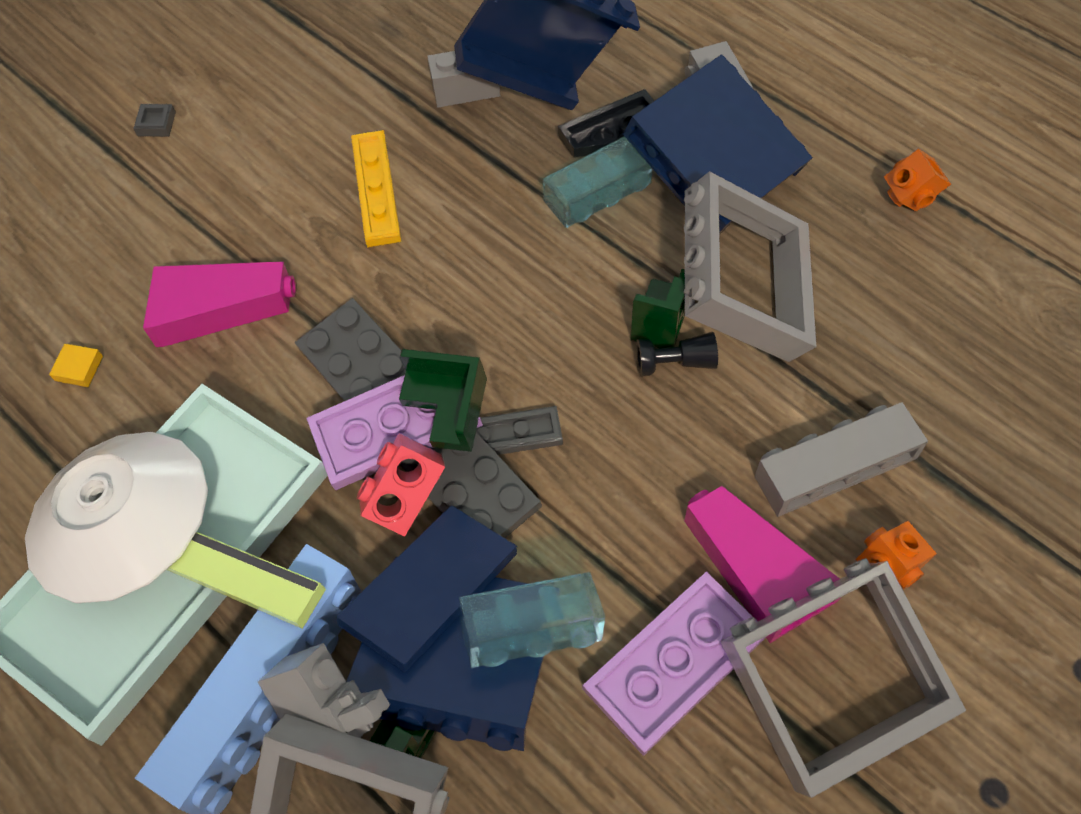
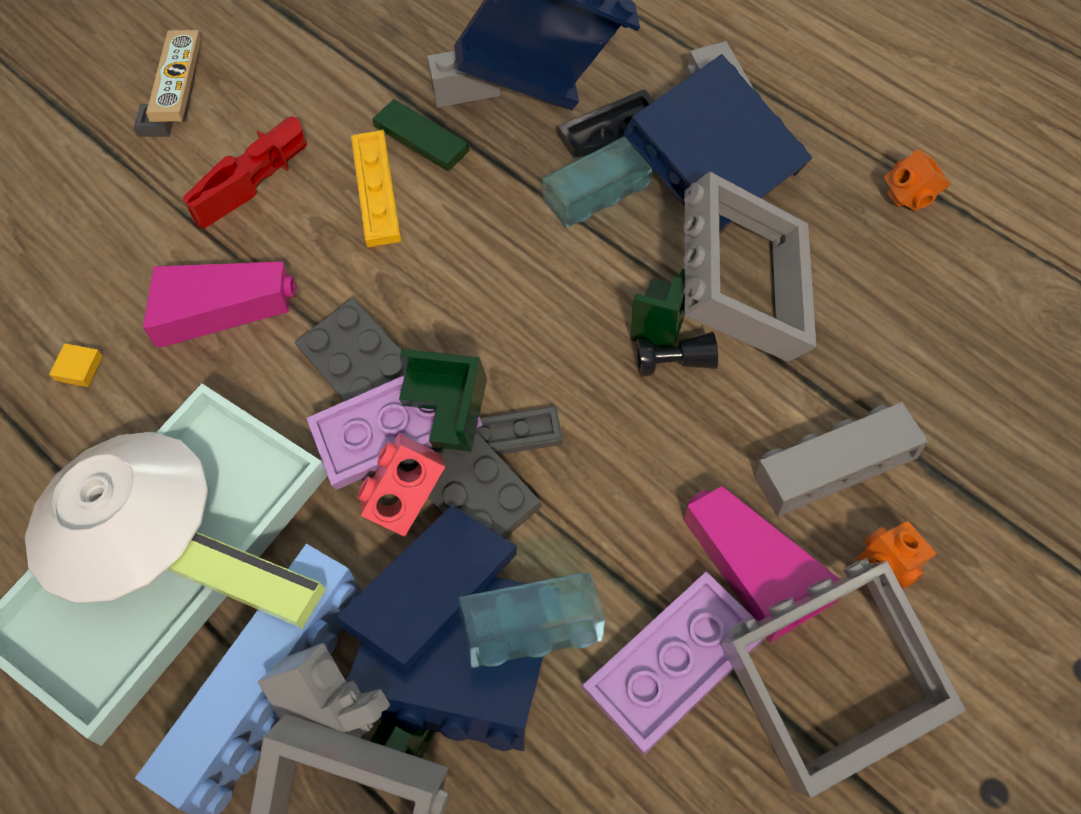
none -> tile [146,30,201,122]
none -> red arm [182,116,307,229]
none -> dark green tile [372,99,470,172]

